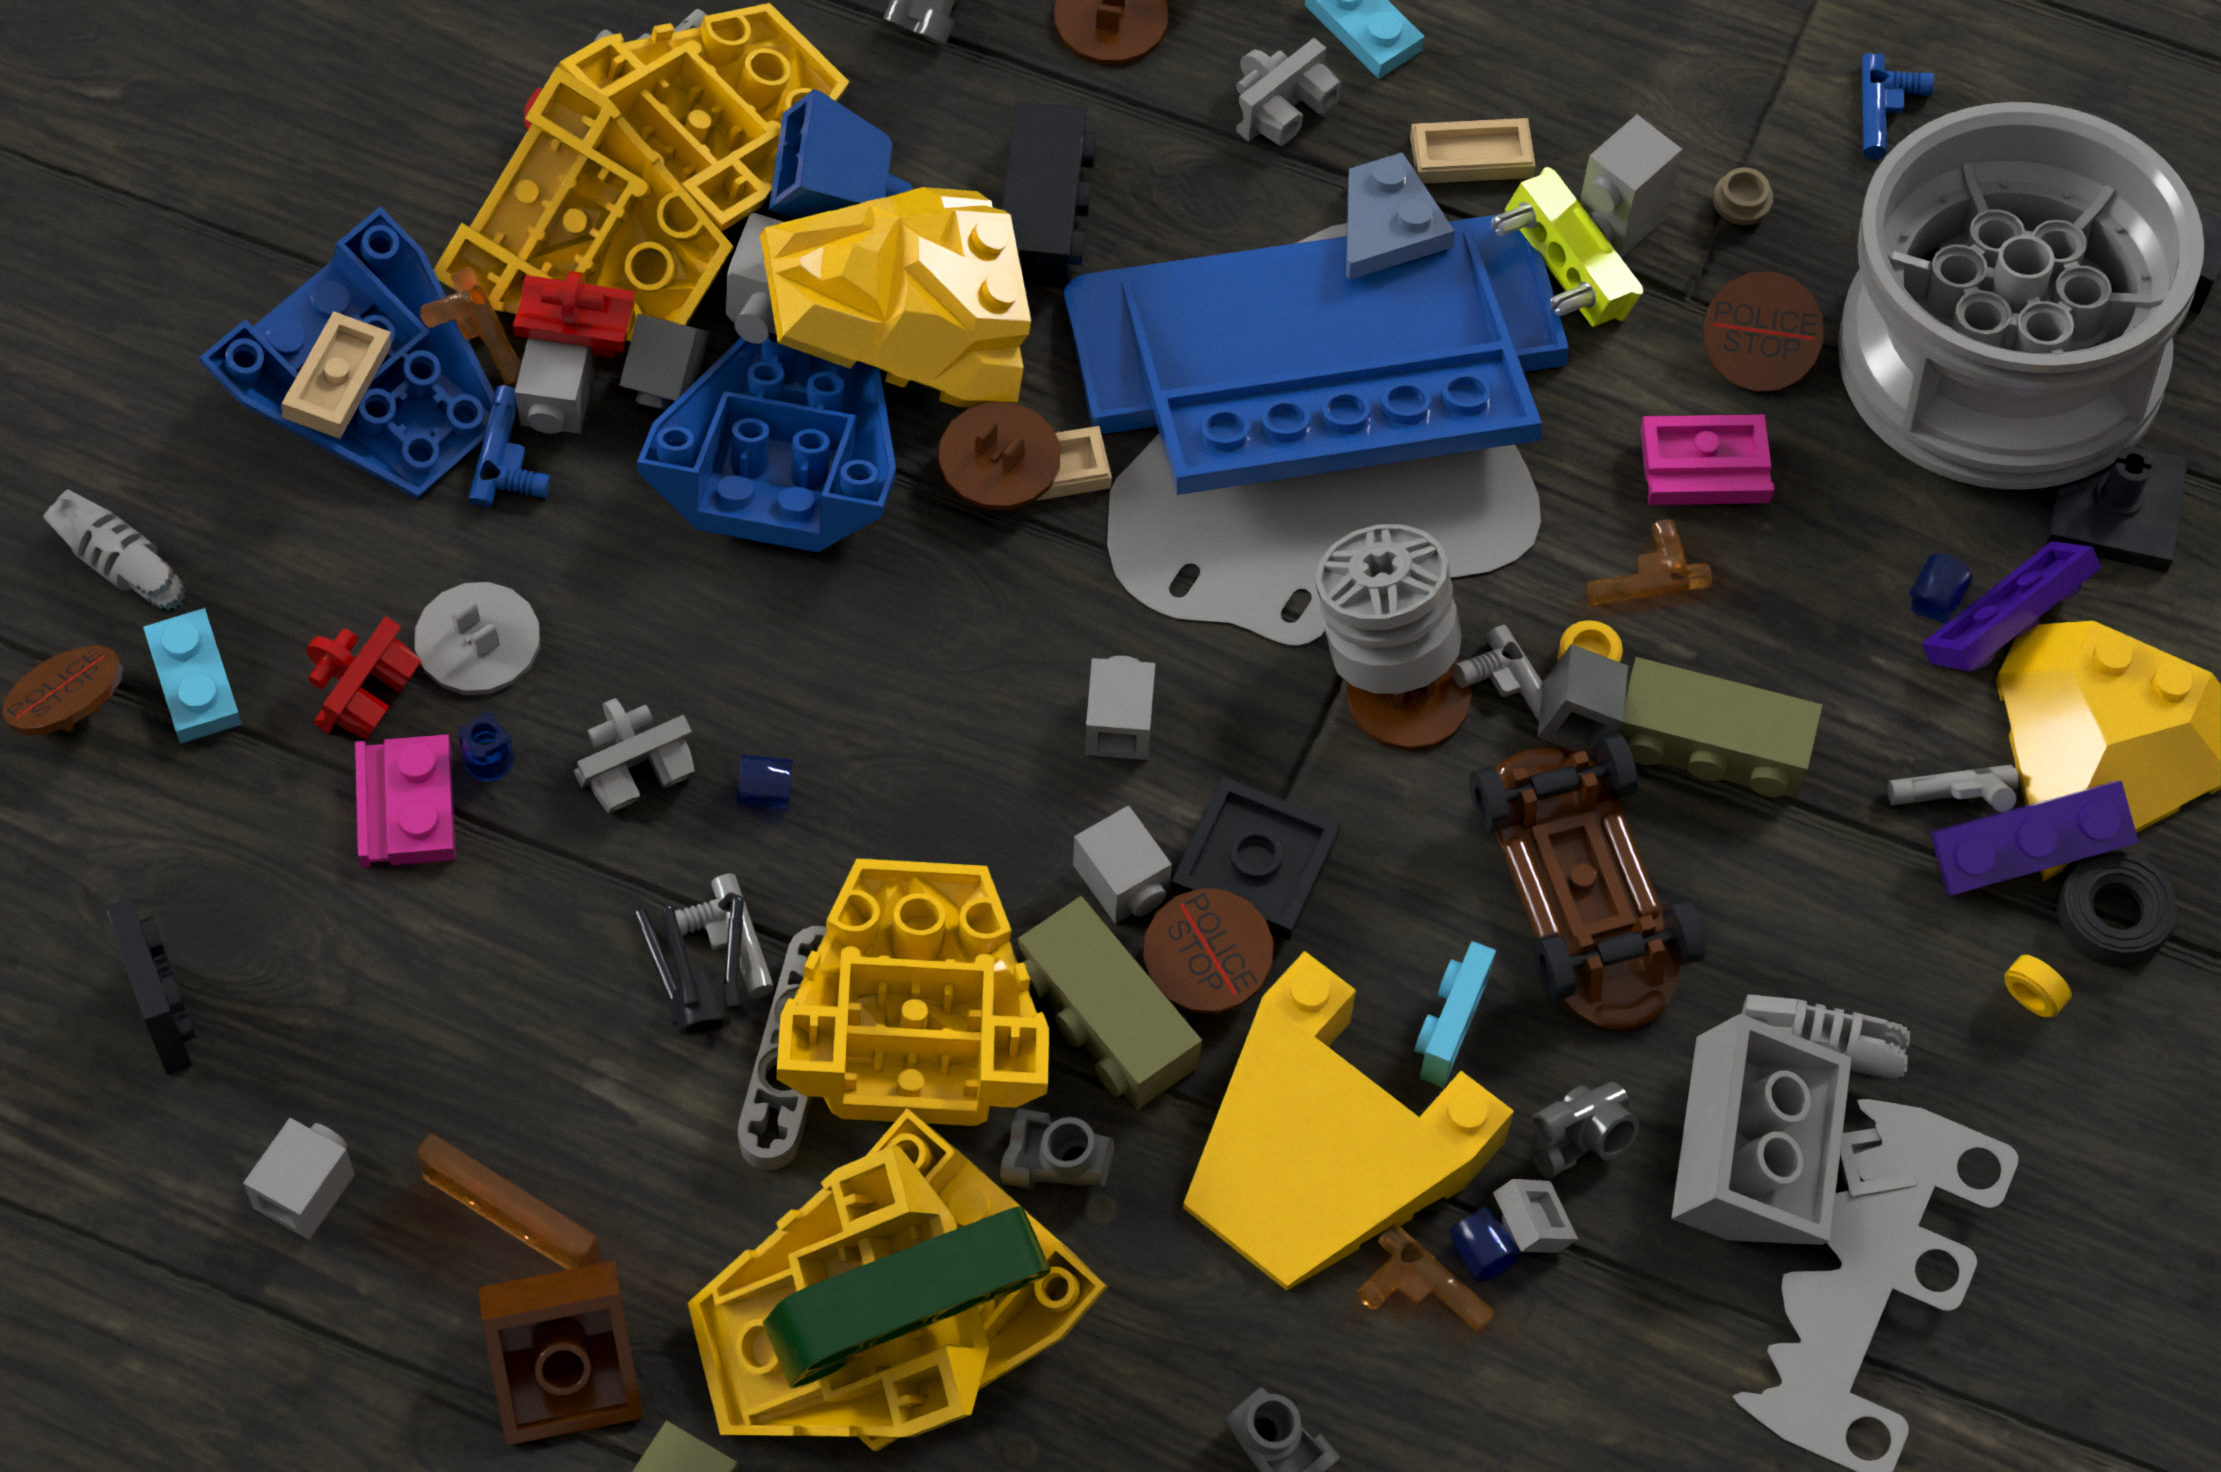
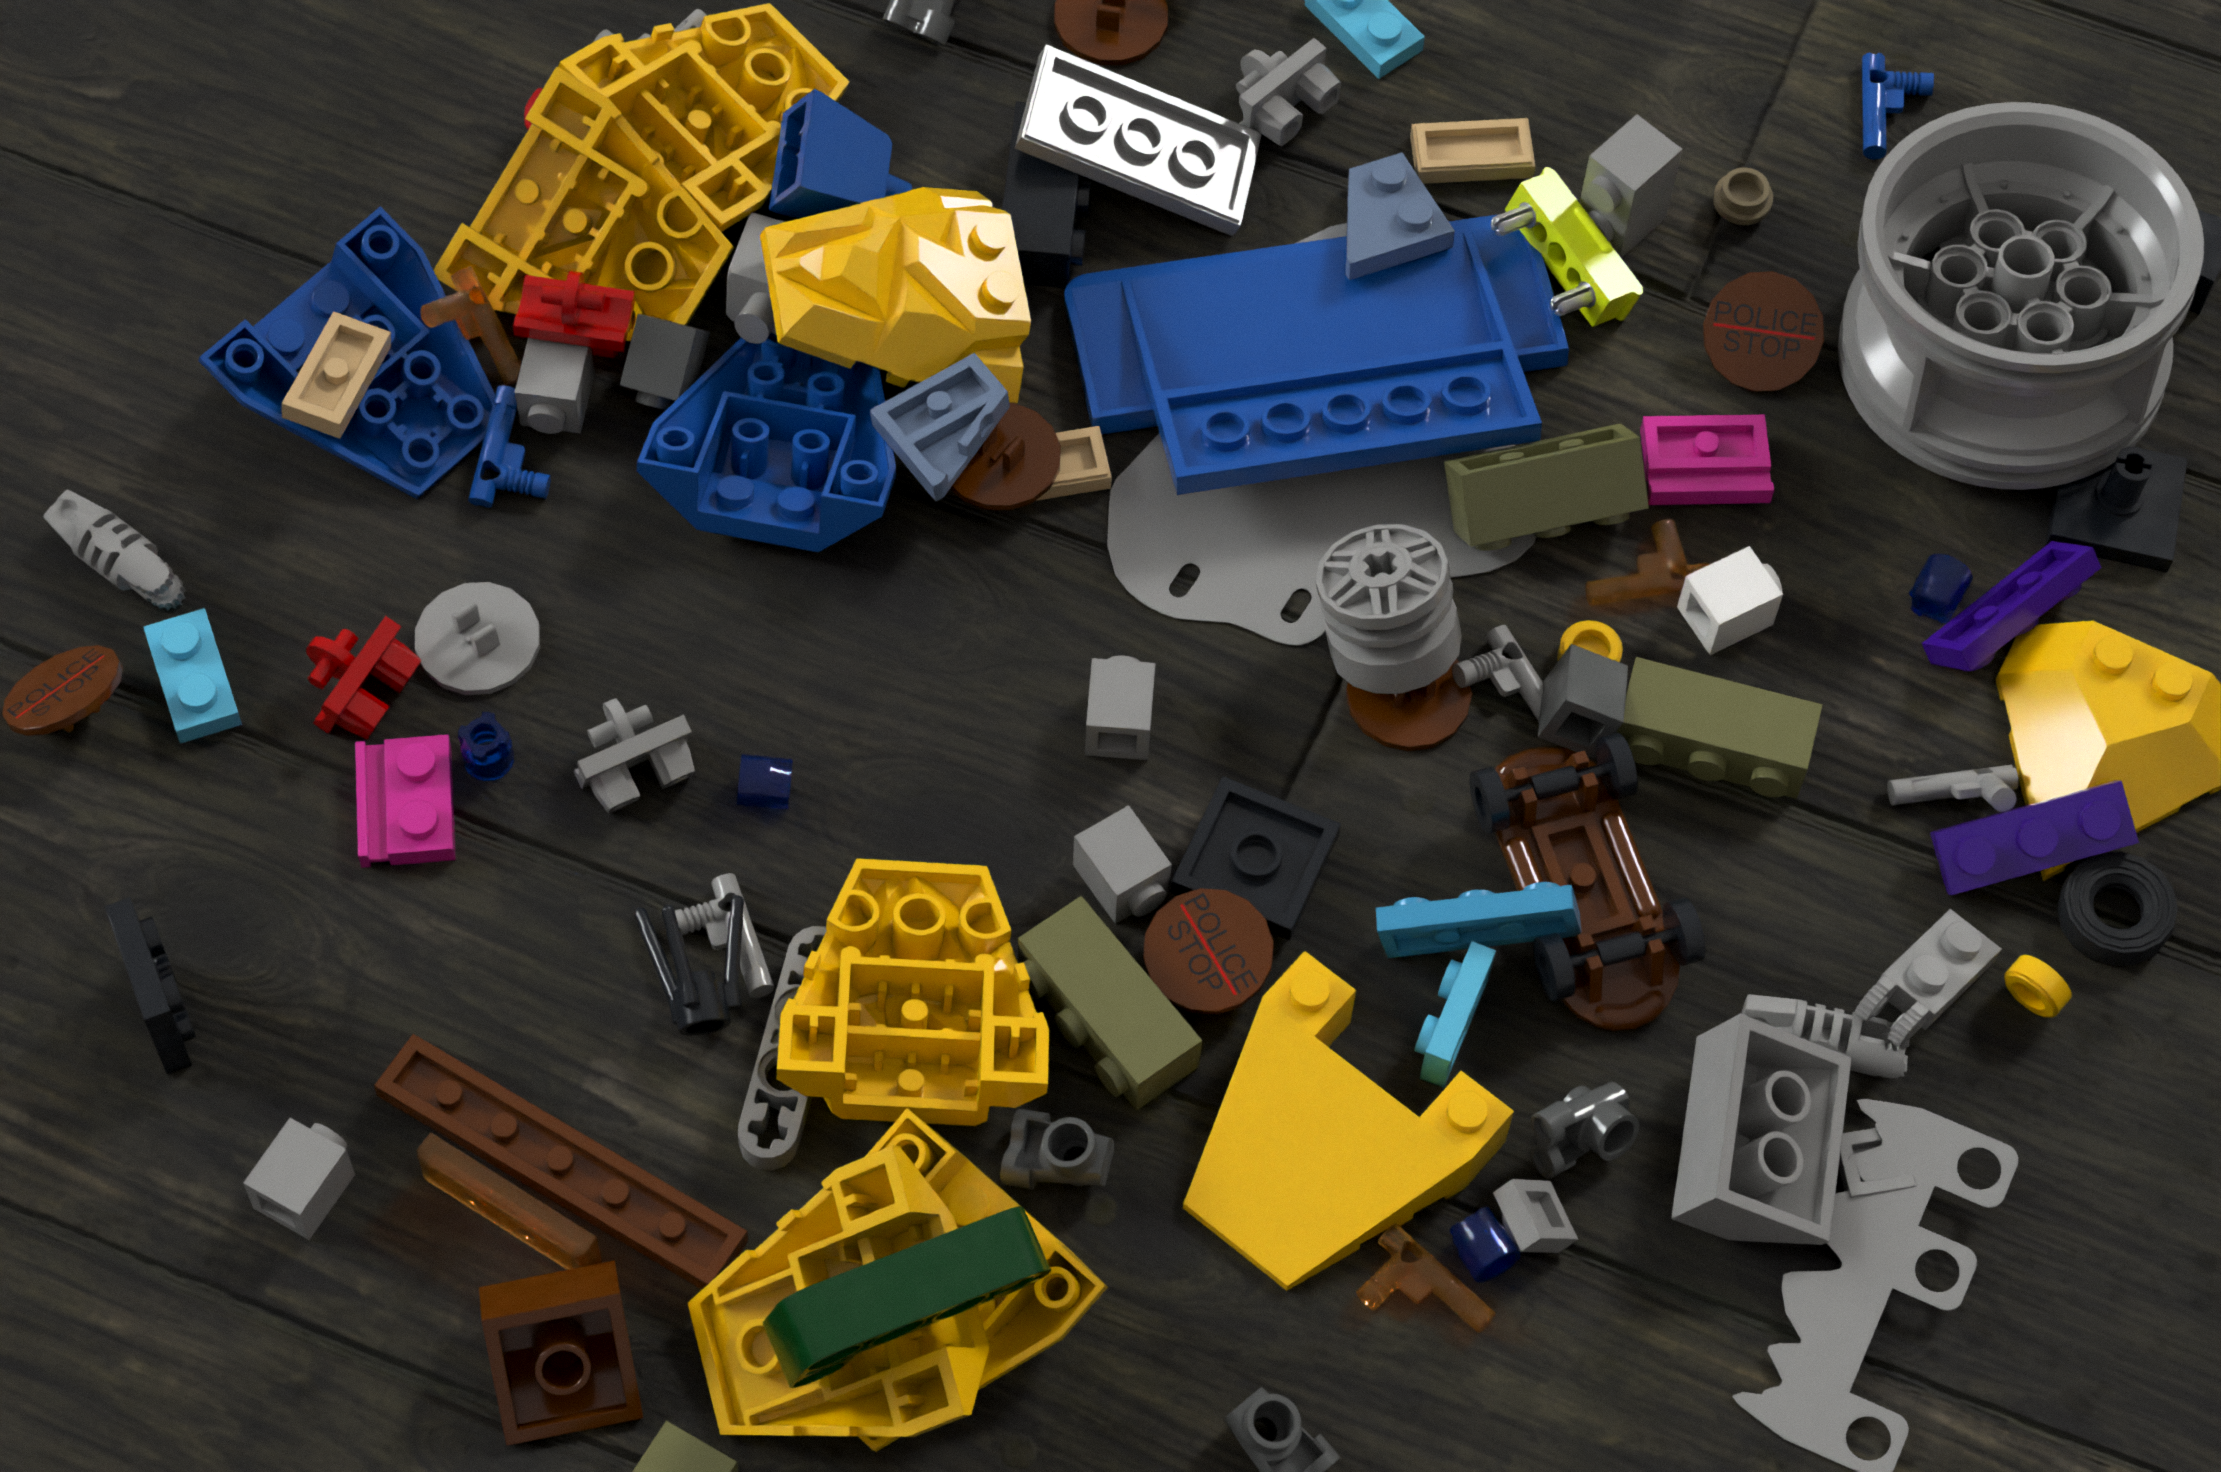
none -> reddish brown plate [374,1034,749,1290]
none -> sand blue wing [870,353,1010,502]
none -> tile [1015,45,1262,236]
none -> dark azure plate [1376,882,1582,958]
none -> olive brick [1444,423,1649,551]
none -> white brick [1677,546,1783,655]
none -> light grey hinge [1854,909,2002,1047]

